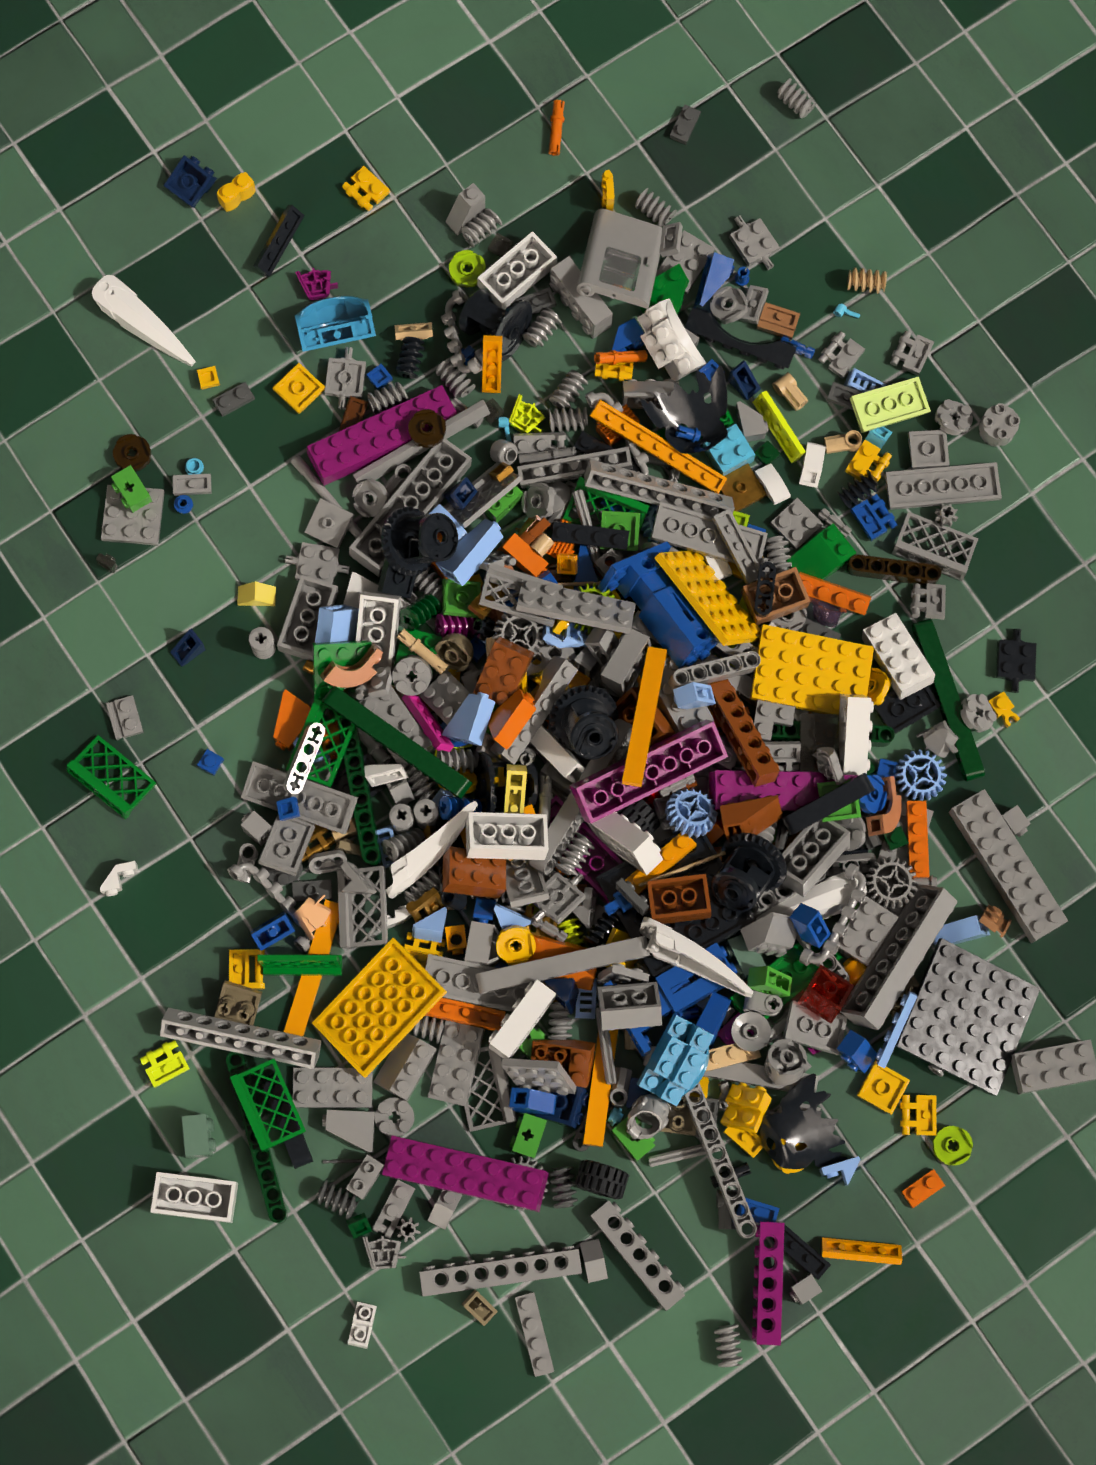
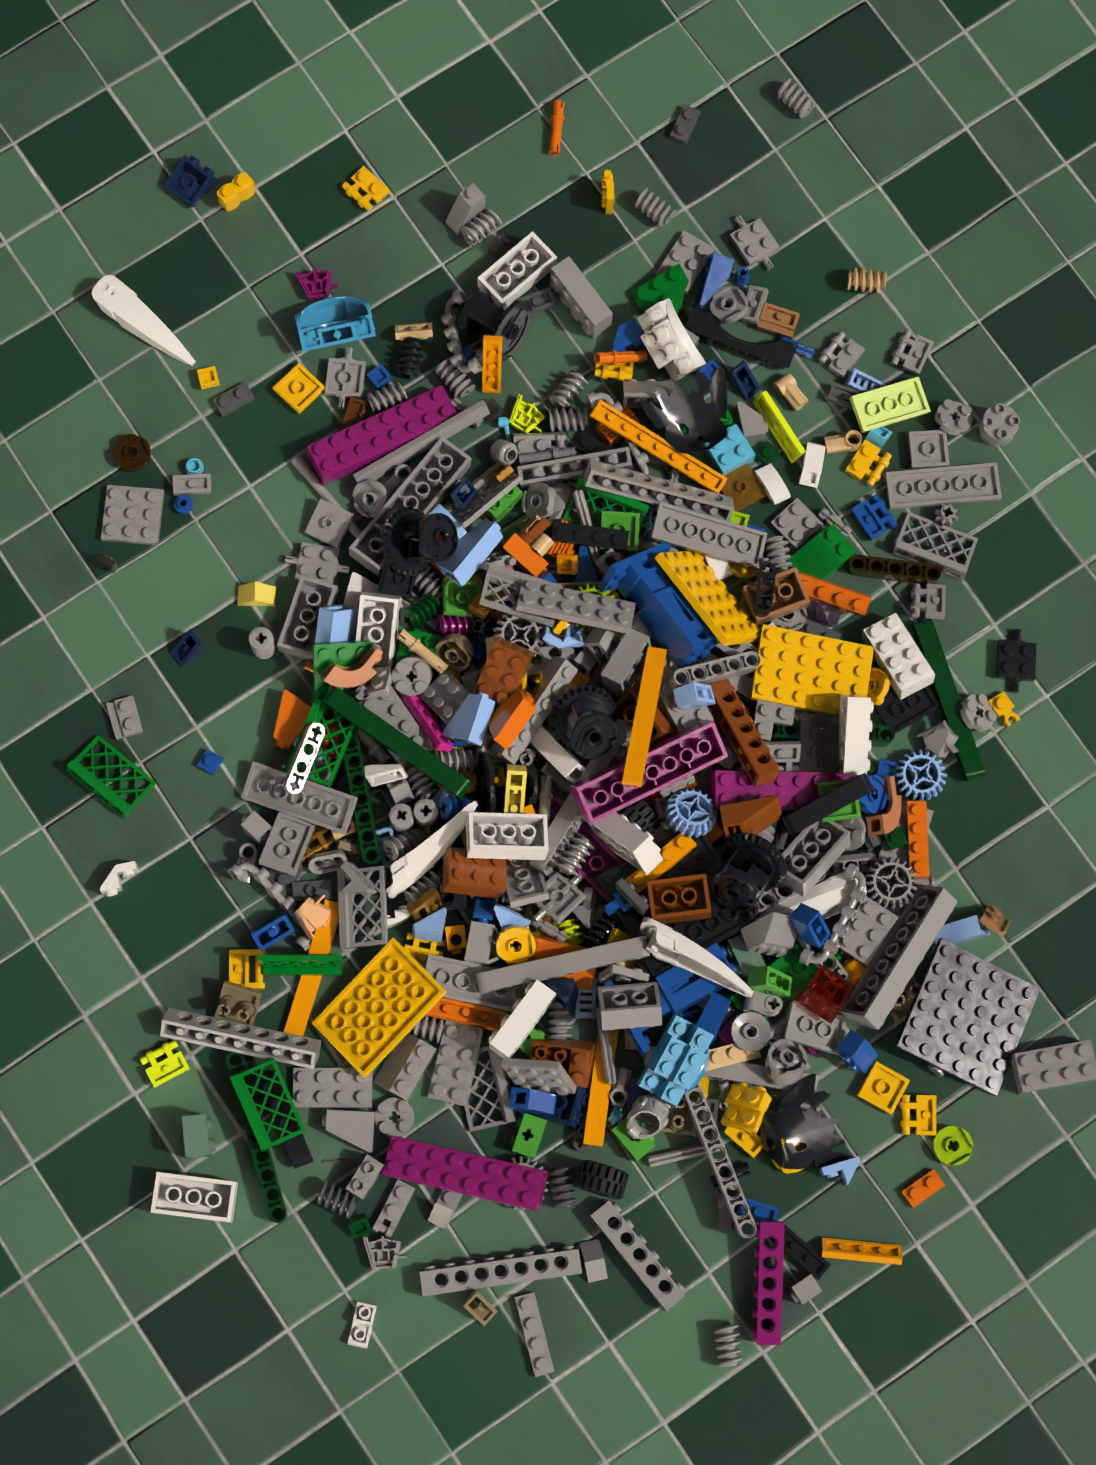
bright green brick [111,465,152,512] -> none
black plate [253,205,305,277] -> none
blue plate [276,797,300,821] -> none
light grey gear [396,1217,421,1242] -> none
dark brown plate [408,409,446,447] -> none
lime plate [449,250,486,287] -> none
light grey piece [522,307,562,348] -> none
light grey piece [577,209,663,309] -> none
tan piece [639,851,726,887] -> none
light grey plate [660,222,683,257] -> none
blue pin [675,425,701,443] -> none
light grey plate [712,508,760,585] -> none
light grey piece [812,747,845,785] -> none
medium azure hand [833,304,860,319] -> none
black piece [837,470,879,509] -> none
light blue wing [875,991,918,1068] -> none
light grey brick [948,789,1068,944] -> none
light grey brick [1002,805,1031,837] -> none

